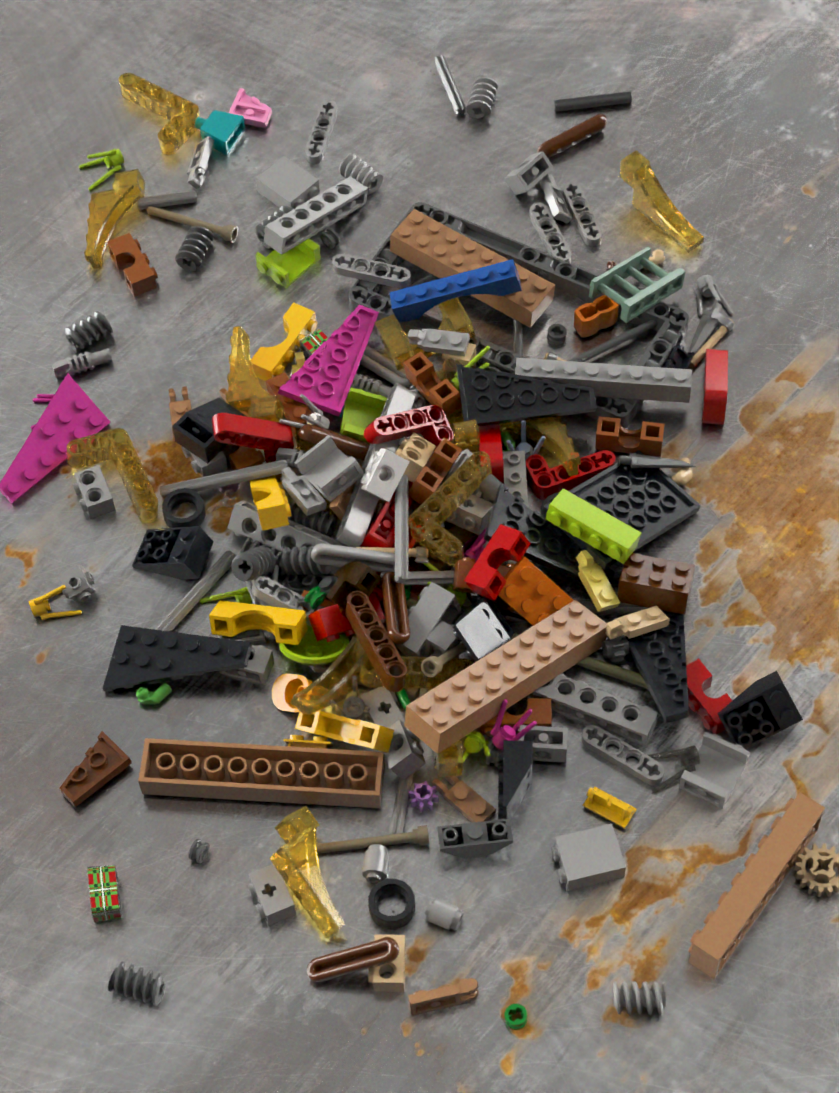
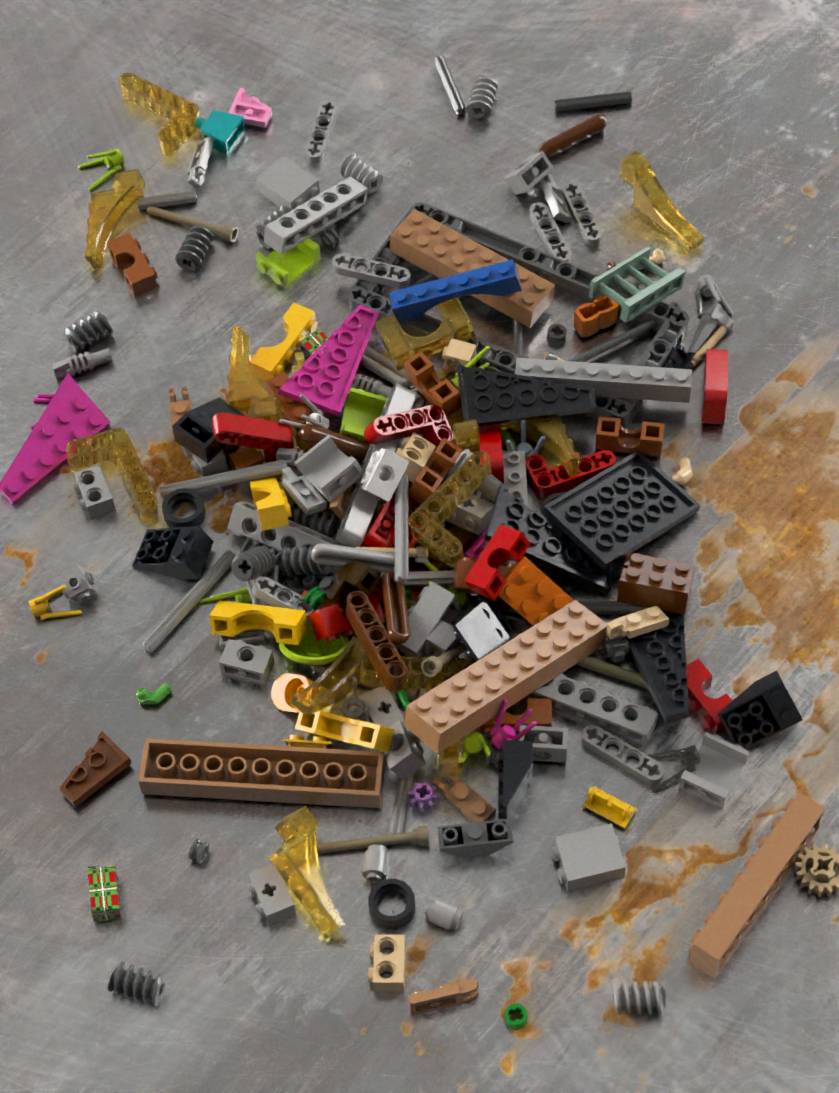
black wing [102,625,252,692] -> none
reddish brown piece [307,938,399,982] -> none
light grey hinge [407,328,470,356] -> none
lime brick [545,489,641,564] -> none
light yellow hinge [576,550,620,612] -> none
dark grey bar [619,453,695,468] -> none

